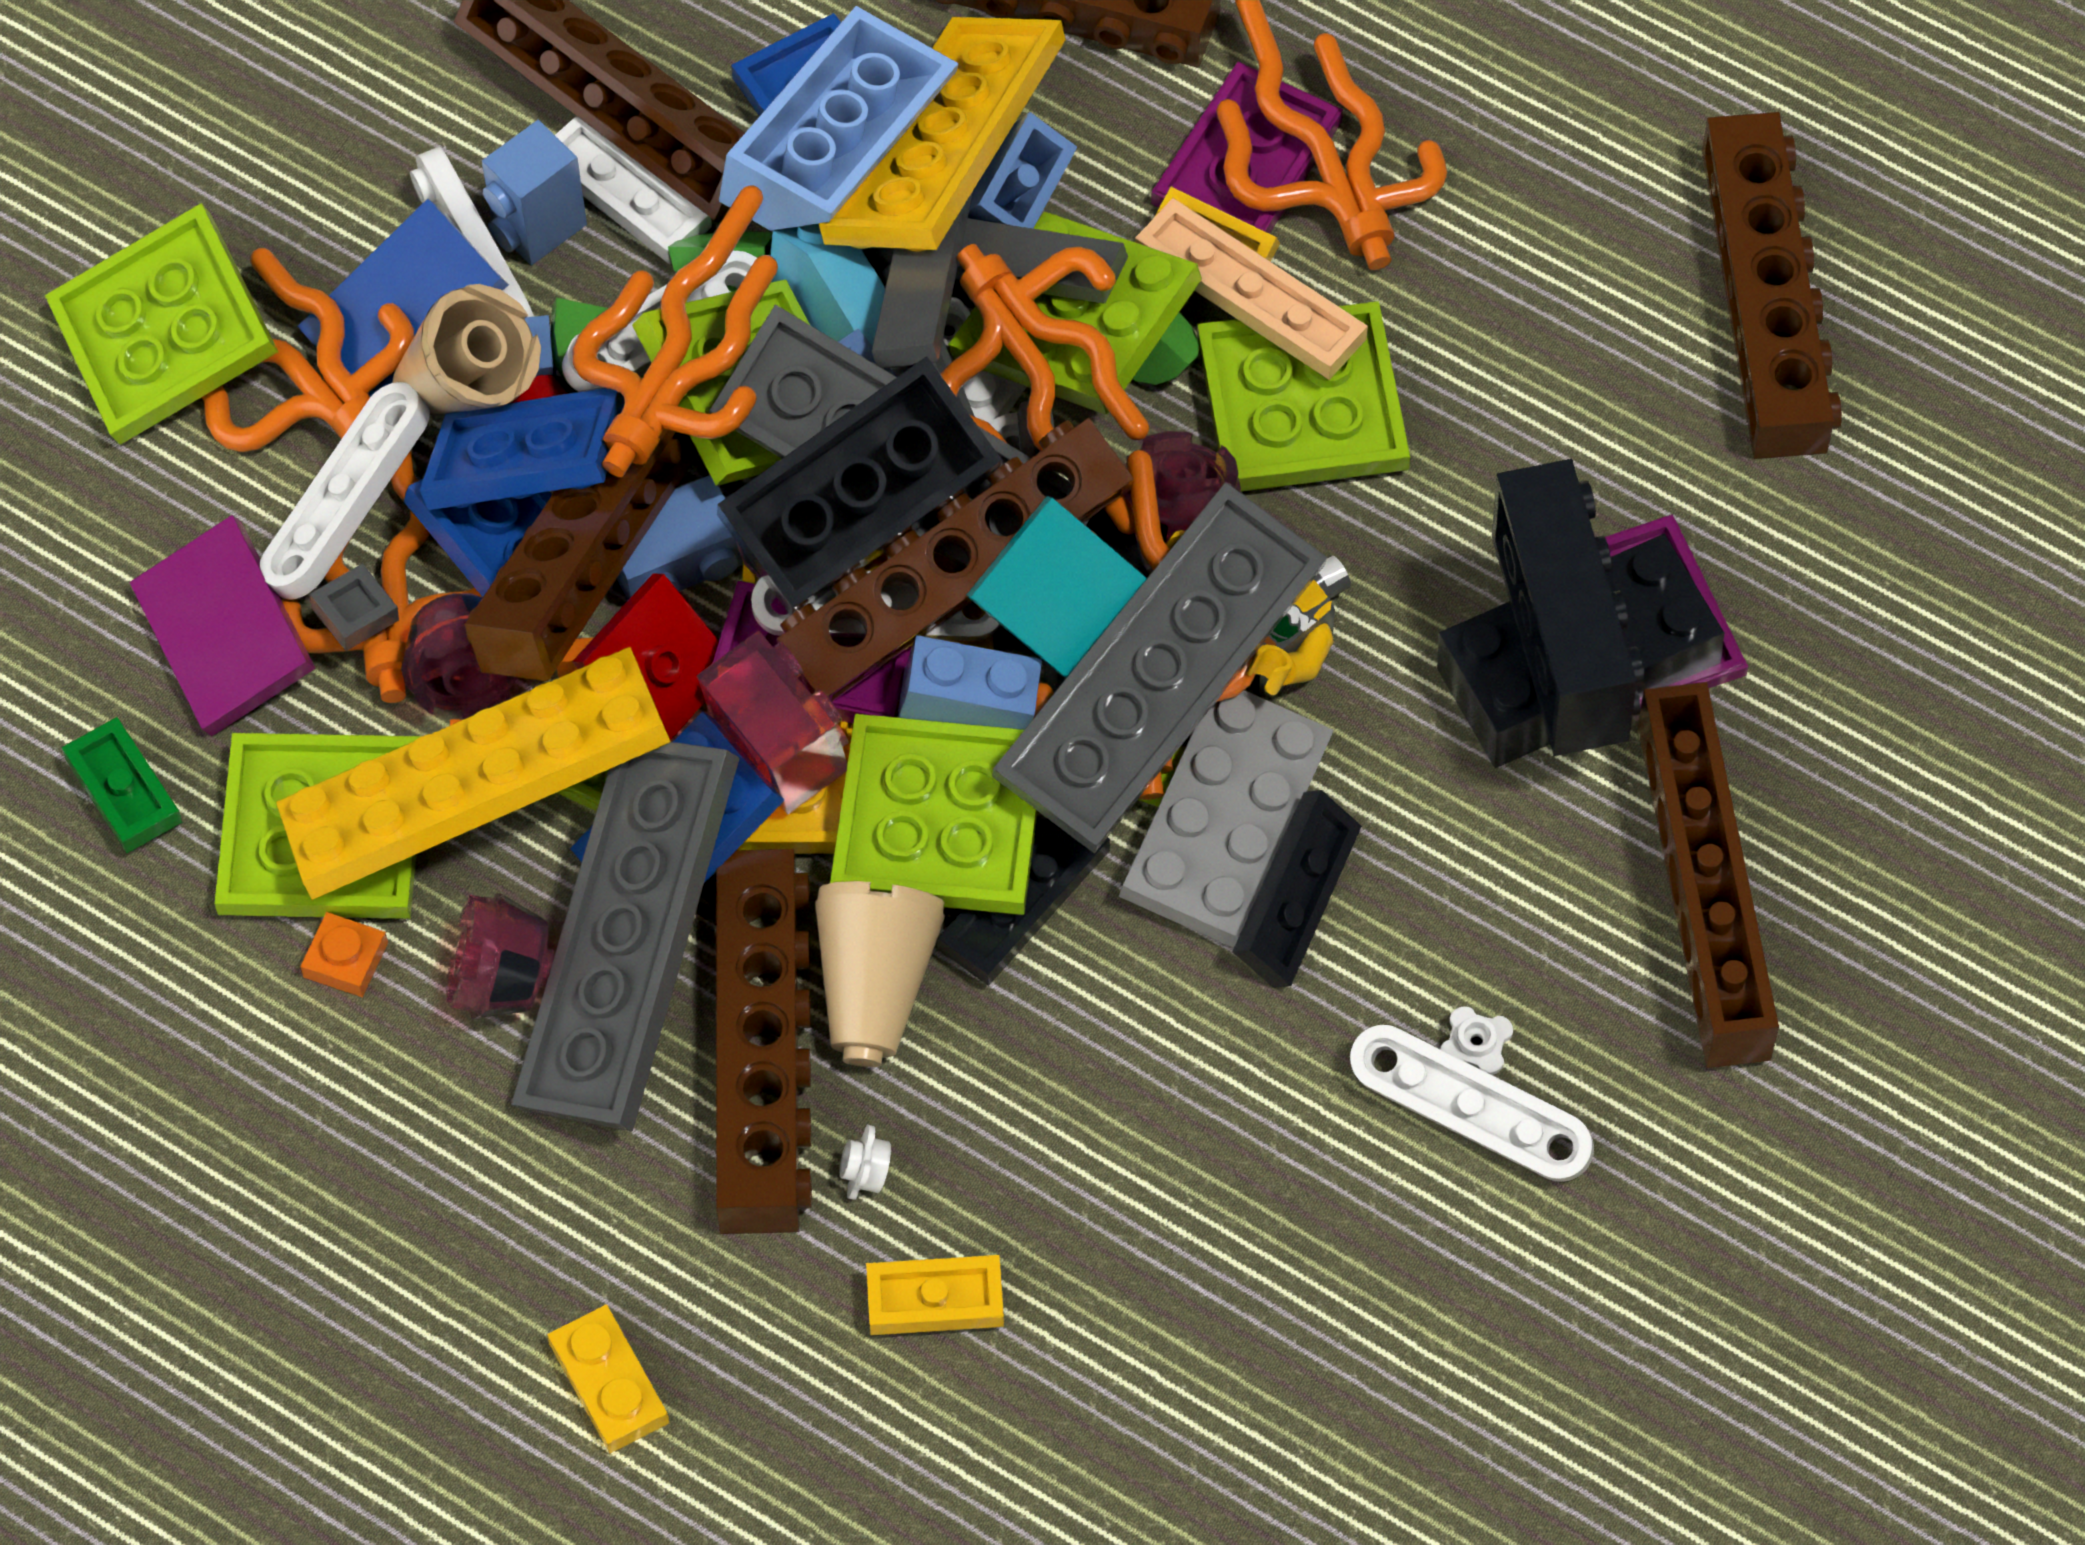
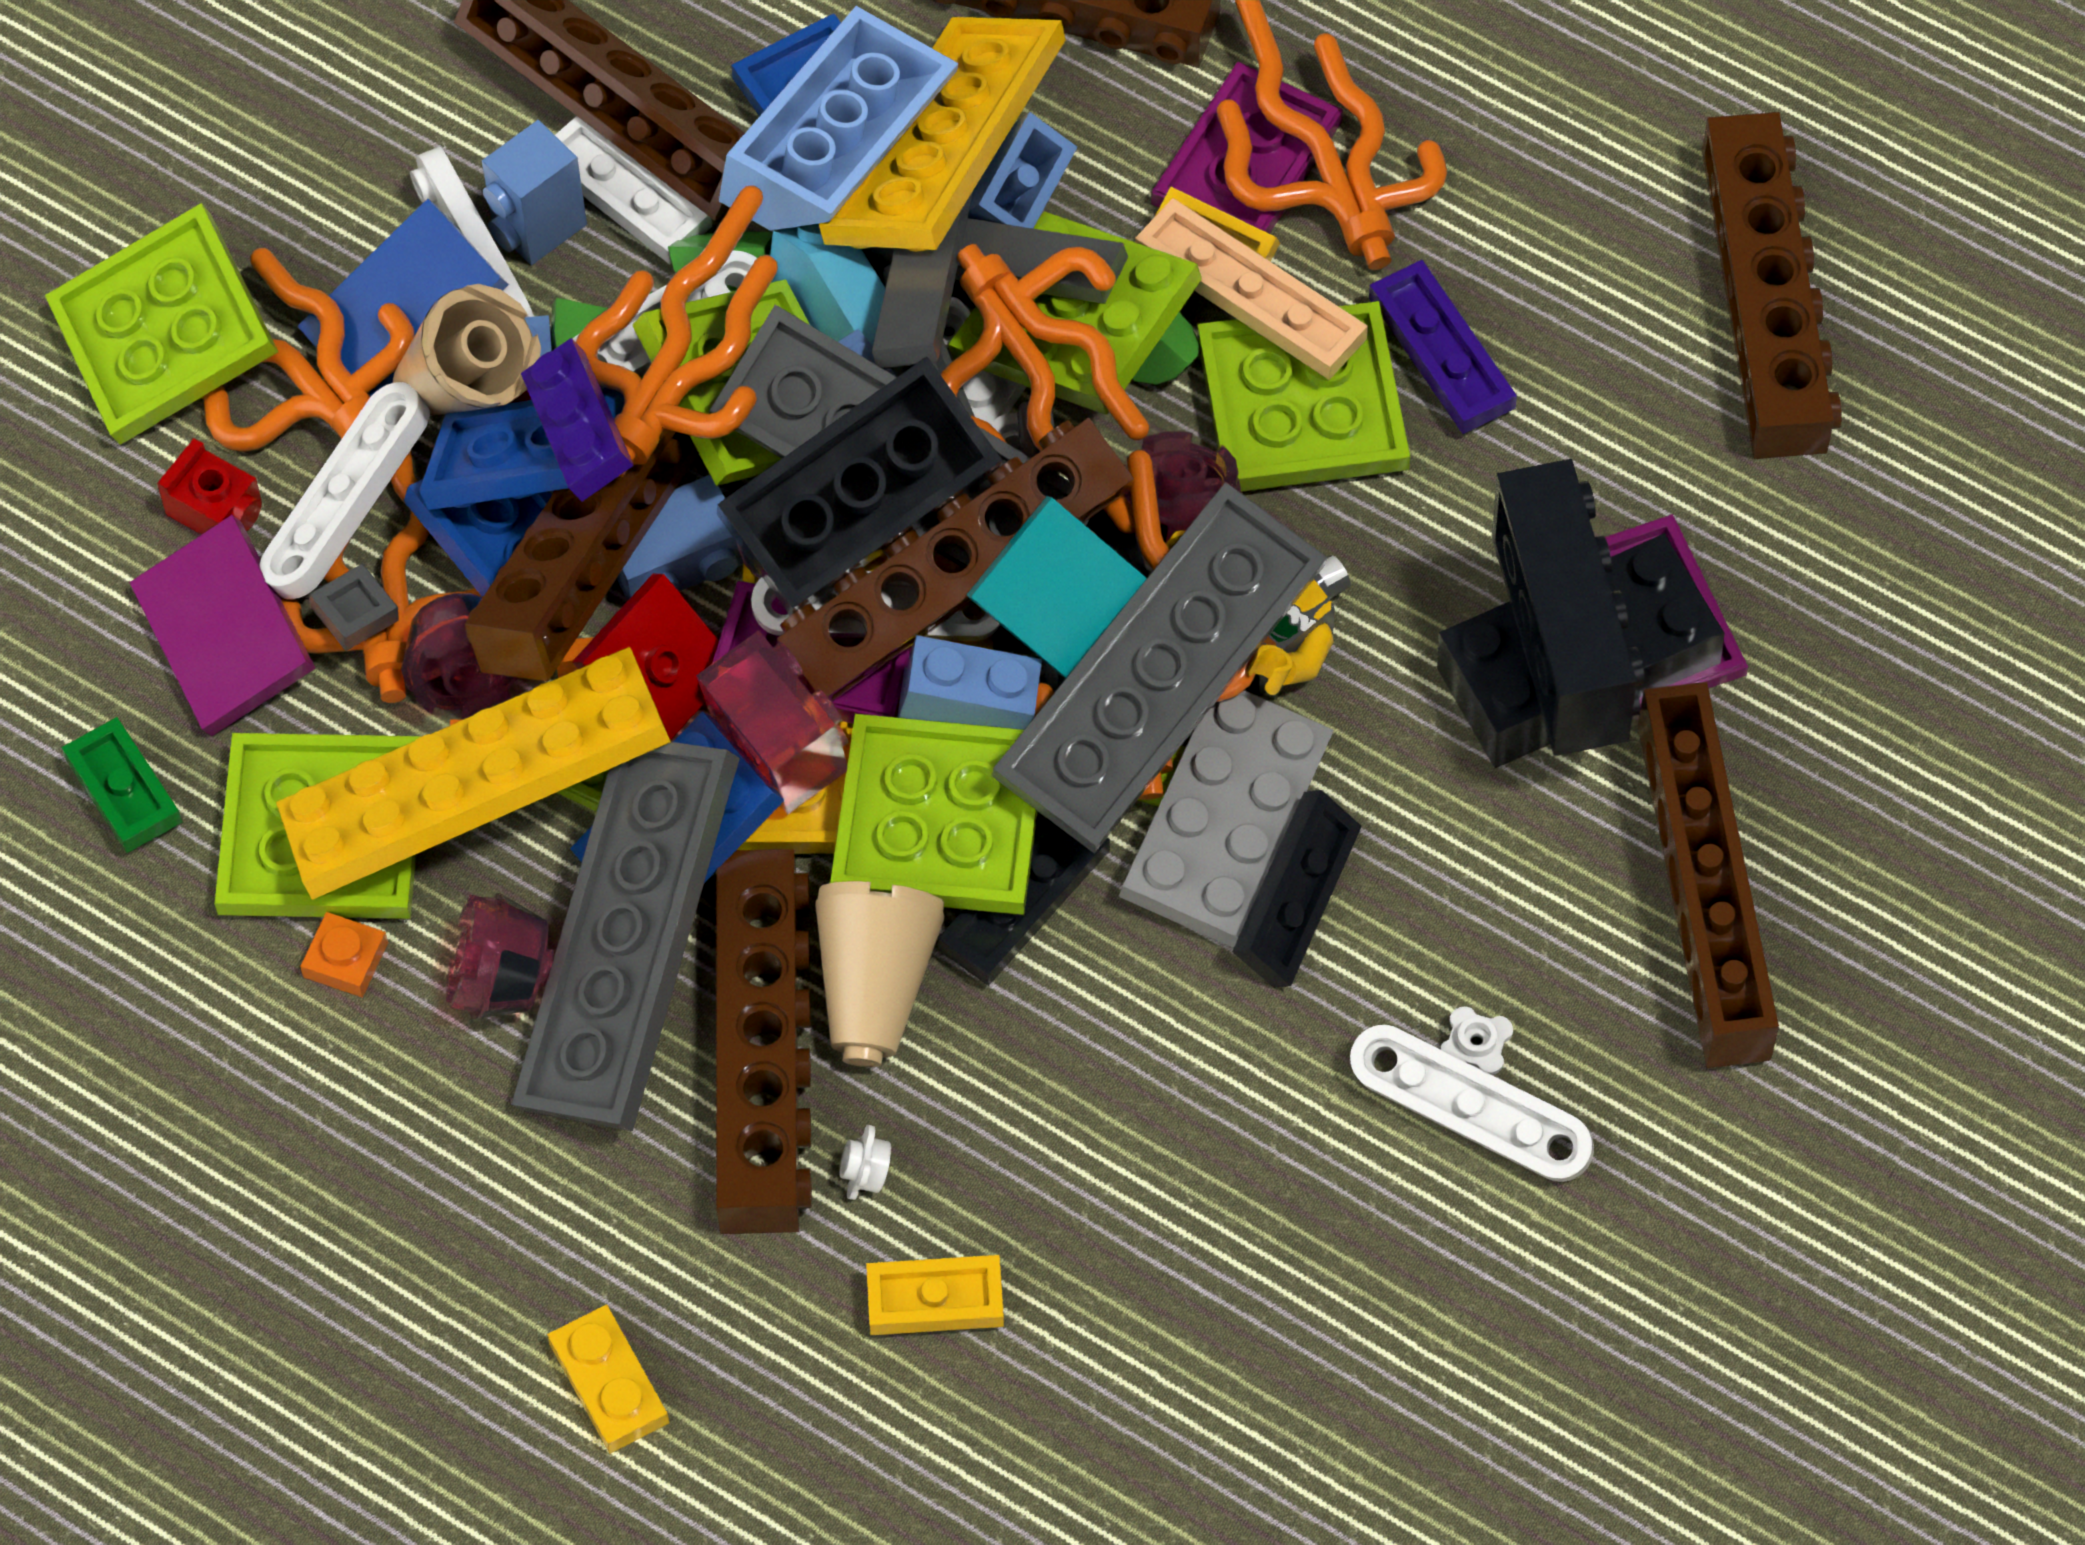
none -> red brick [157,438,262,535]
none -> dark purple plate [521,338,634,501]
none -> dark purple plate [1369,260,1517,434]

